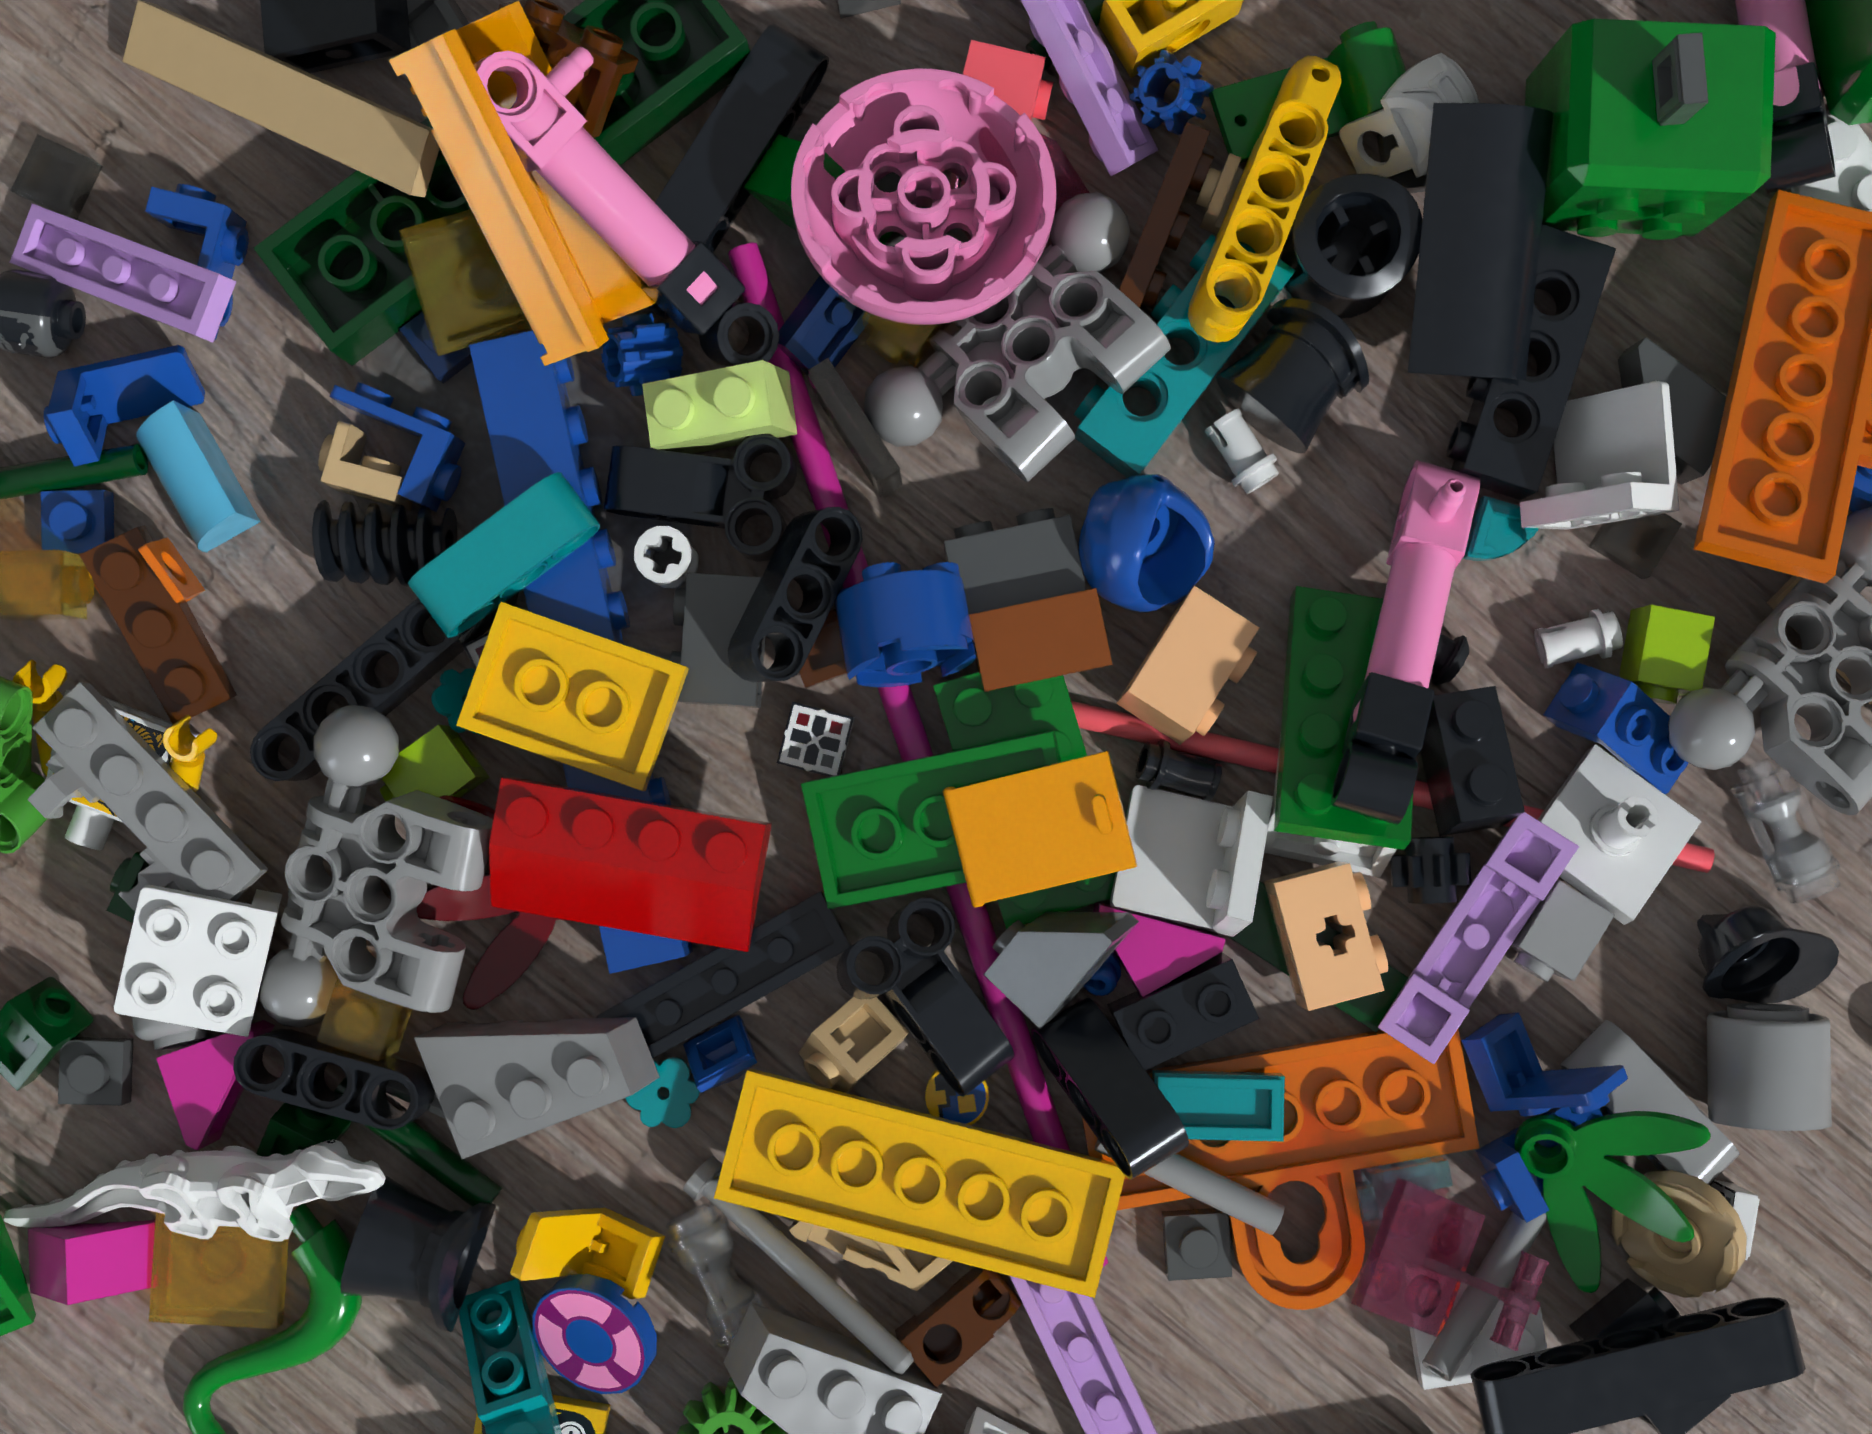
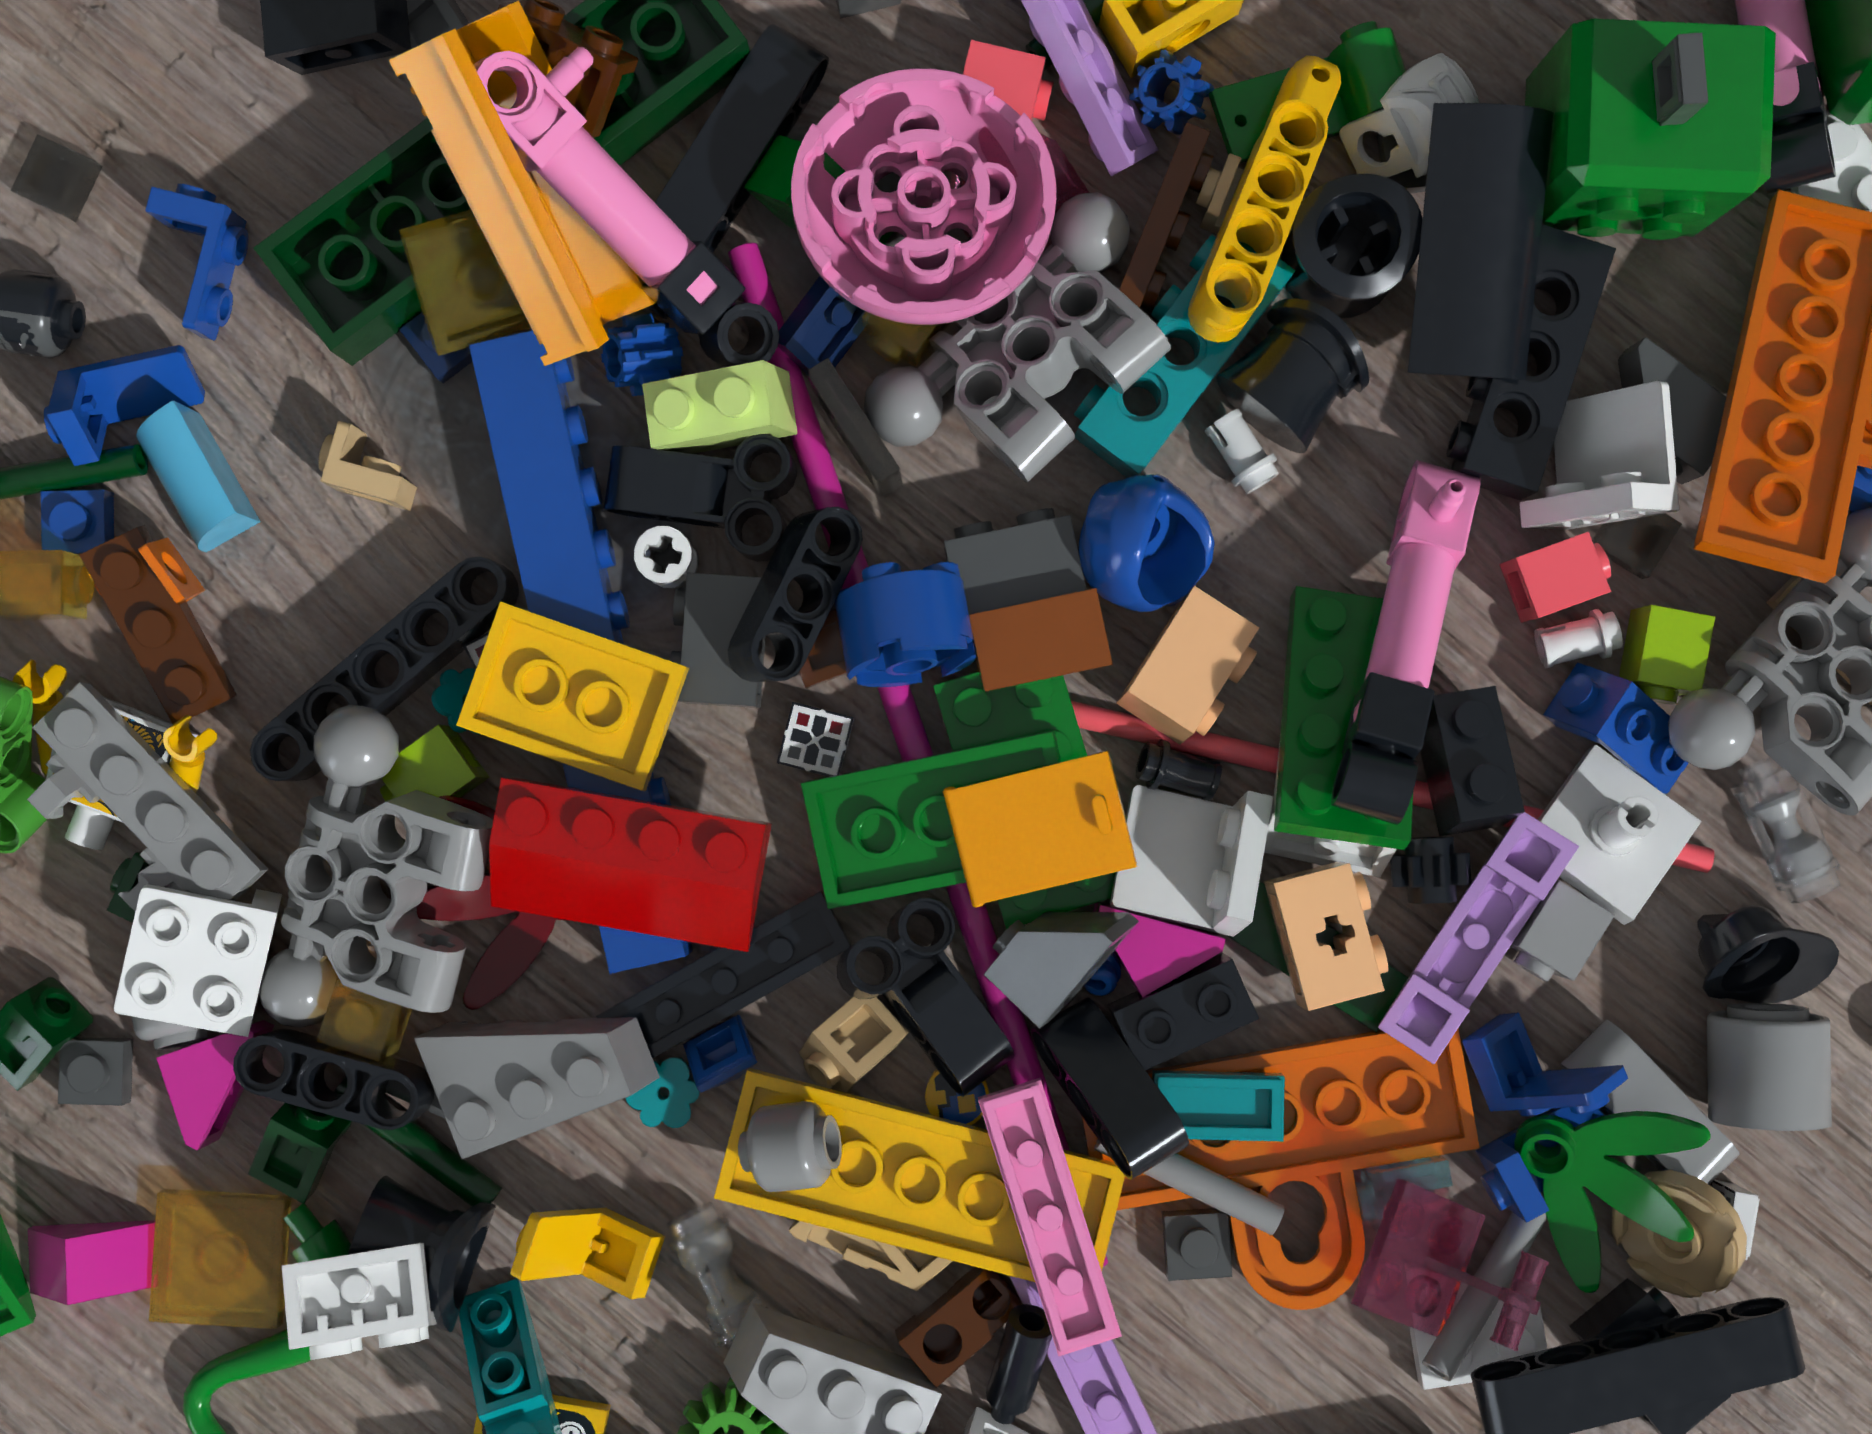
white animal [3,1139,386,1242] -> none
lavender plate [9,204,236,343] -> none
tan tile [122,0,439,197] -> none
black piece [312,500,457,587] -> none
blue bracket [329,382,465,512] -> none
teal beam [408,472,600,638] -> none
tile [532,1274,657,1394] -> none
light grey bar [683,1156,914,1374] -> none
black piece [1431,633,1470,685] -> none
teal tile [1462,496,1539,561] -> none
none -> white bracket [282,1243,437,1360]
none -> light grey head [738,1101,842,1192]
none -> bright pink tile [978,1078,1122,1356]
none -> black cylinder [986,1304,1052,1424]
none -> coral brick [1499,531,1611,623]

